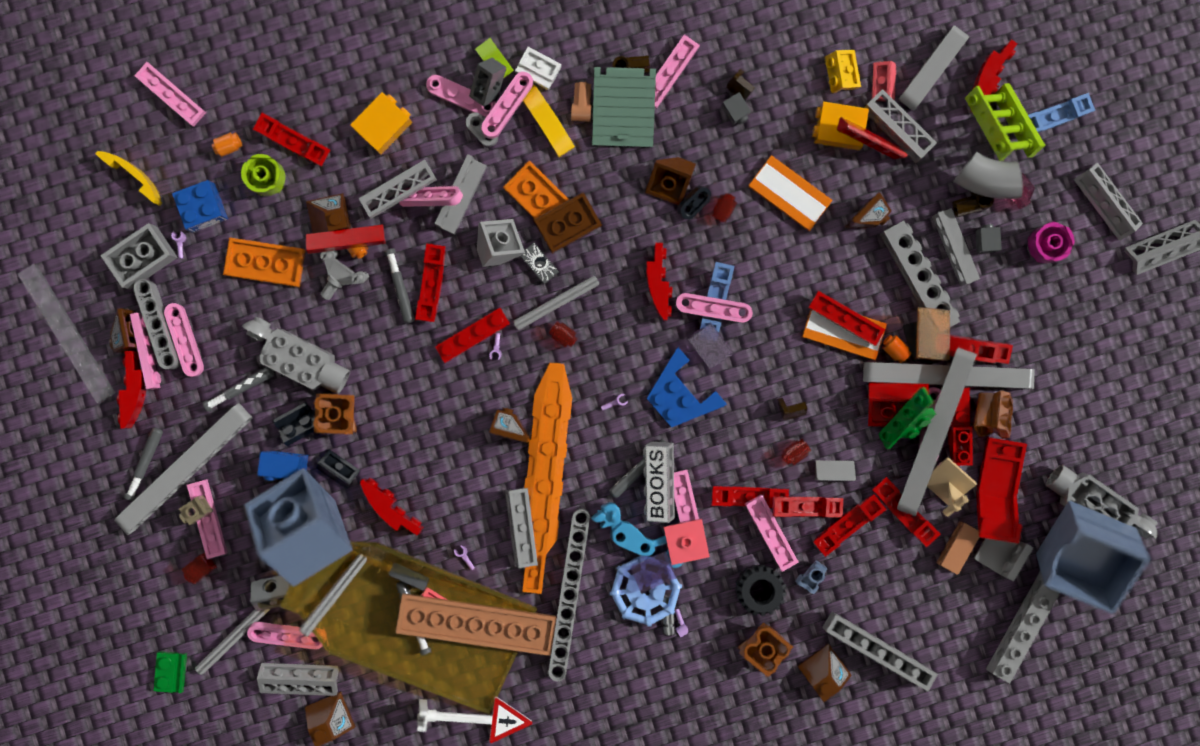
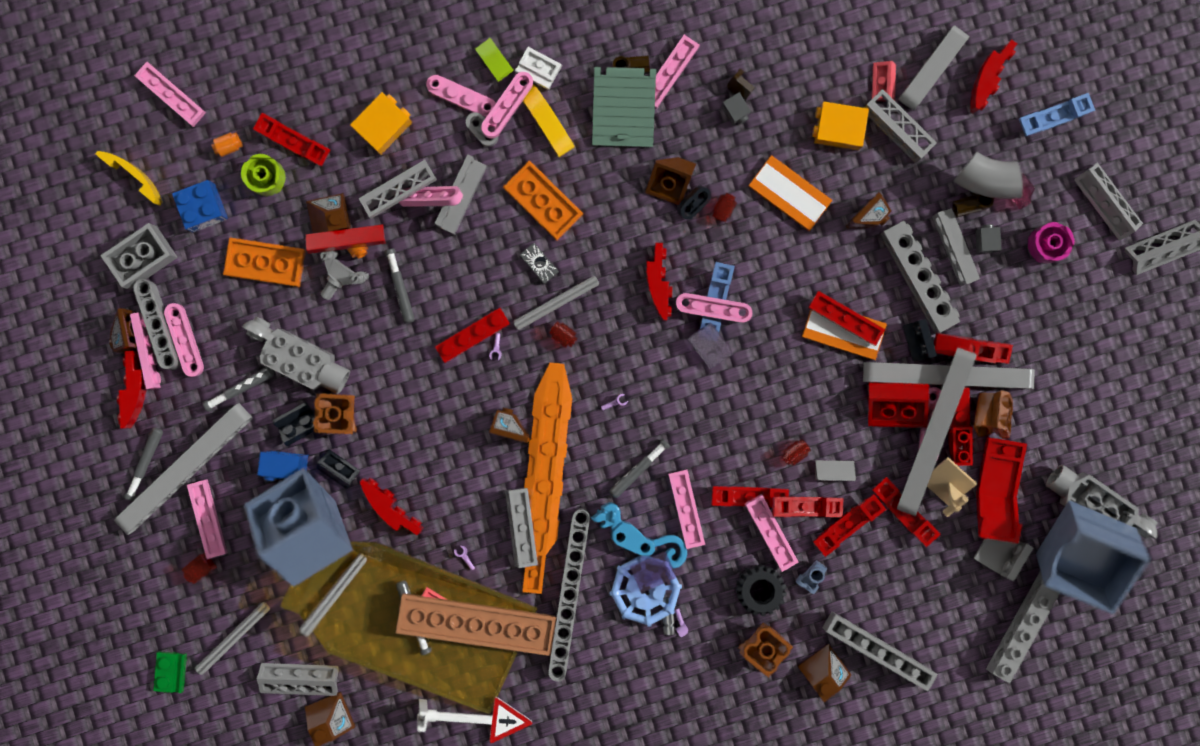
clear tile [18,264,115,403] -> none
lavender hand [171,231,186,258] -> none
dark tan brick [179,495,213,525] -> none
bright pink plate [247,622,326,649] -> none
dark grey brick [251,575,295,611] -> none
black slope [389,563,430,591] -> none
red slope [415,243,446,322] -> none
dark grey brick [469,58,507,106] -> none
light grey slope [477,219,525,267] -> none
reddish brown tile [534,192,602,254] -> none
nougat piece [571,82,591,122] -> none
brick [643,442,675,523] -> none
blue wing [647,347,727,428] -> none
coral plate [664,519,710,565] -> none
dark brown tile [777,398,808,421] -> none
yellow bracket [825,50,861,93] -> none
red slope [836,117,908,159] -> none
green bracket [879,387,936,449] -> none
orange brick [882,335,911,363] -> none
clear orange piece [916,307,950,361] -> none
nougat piece [936,521,979,575] -> none
lime fence [965,83,1045,161] -> none

